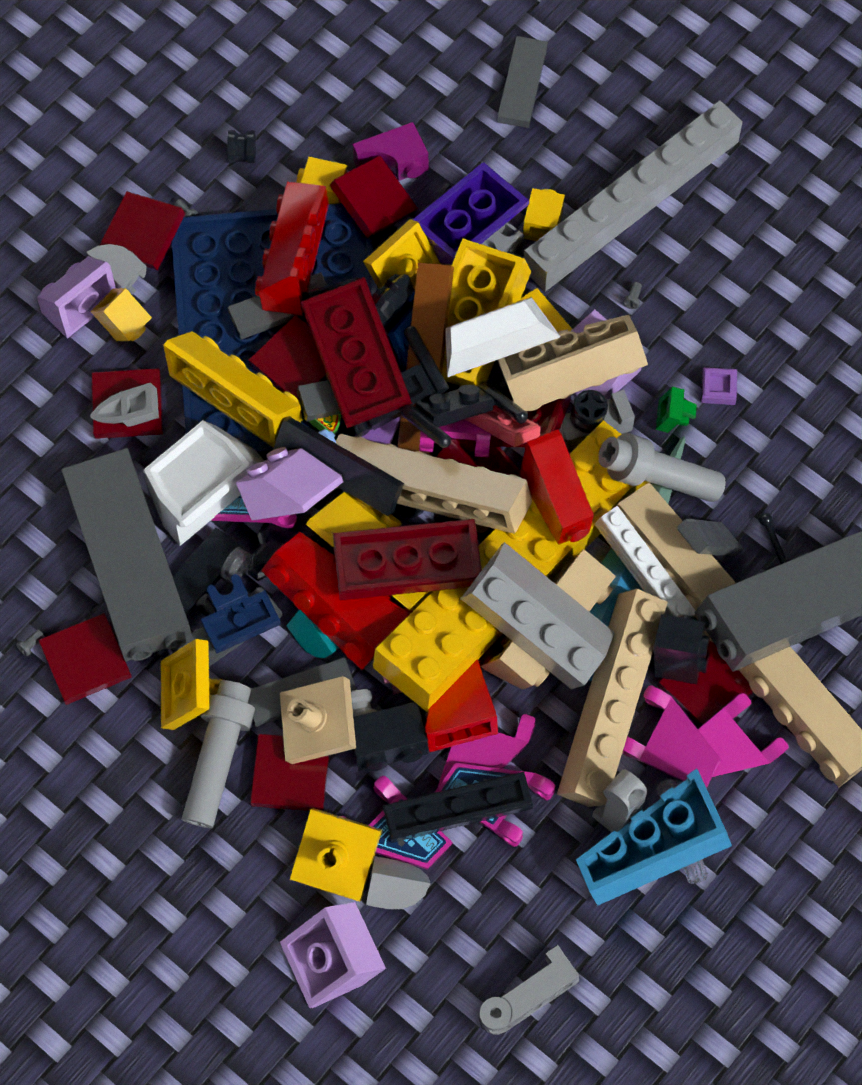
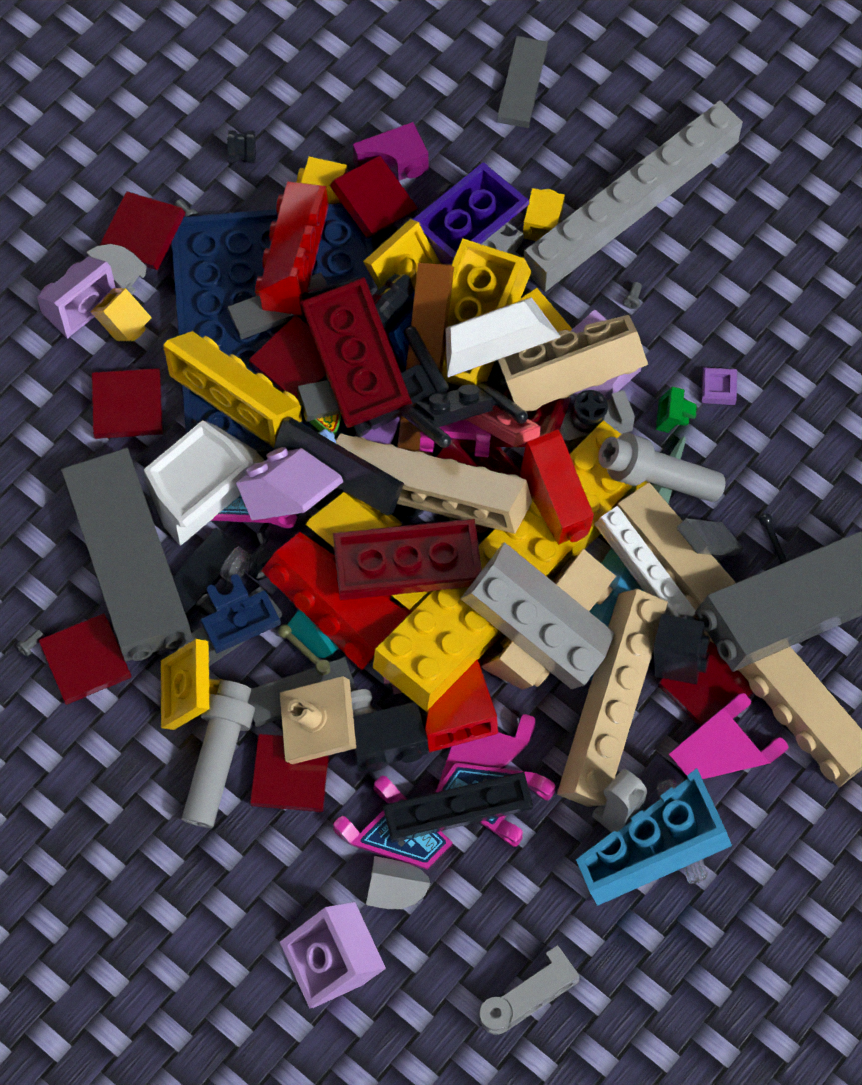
light grey plate [90,382,159,427] -> none
yellow tile [290,808,382,902] -> none
dark pink flag [622,685,721,788] -> none
none -> olive hinge [278,625,331,676]

